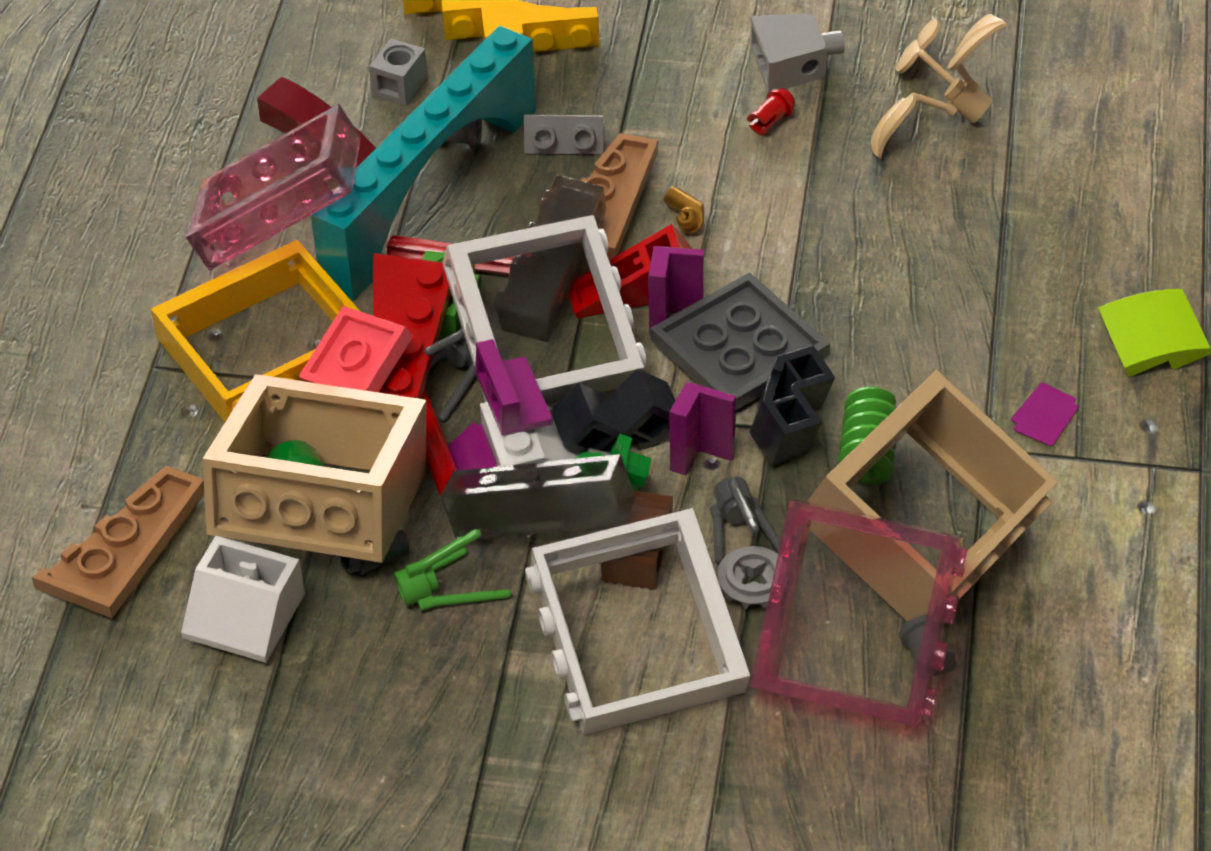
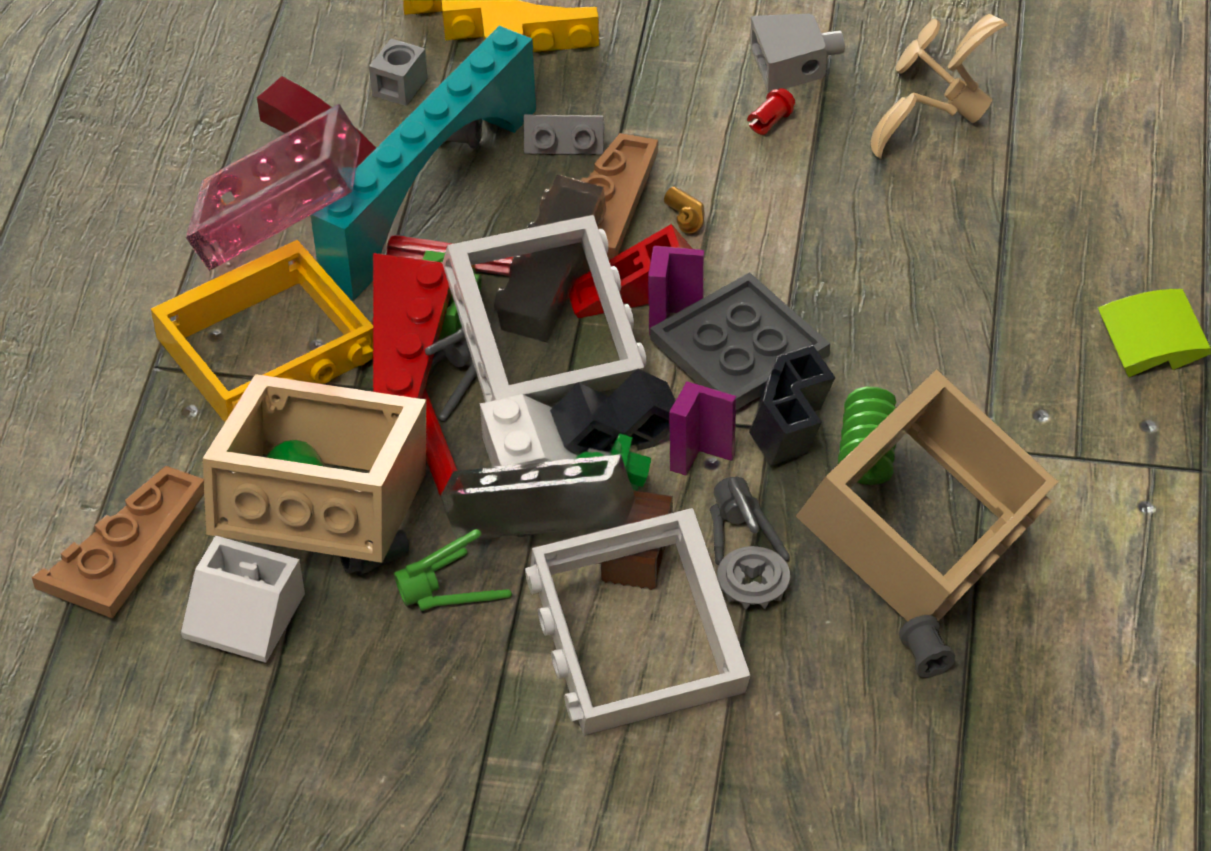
coral plate [298,306,413,392] -> none
magenta sticker [448,422,497,494] -> none
magenta panel [475,339,553,436] -> none
clear pink window [750,499,968,727] -> none
magenta sticker [1011,382,1079,446] -> none

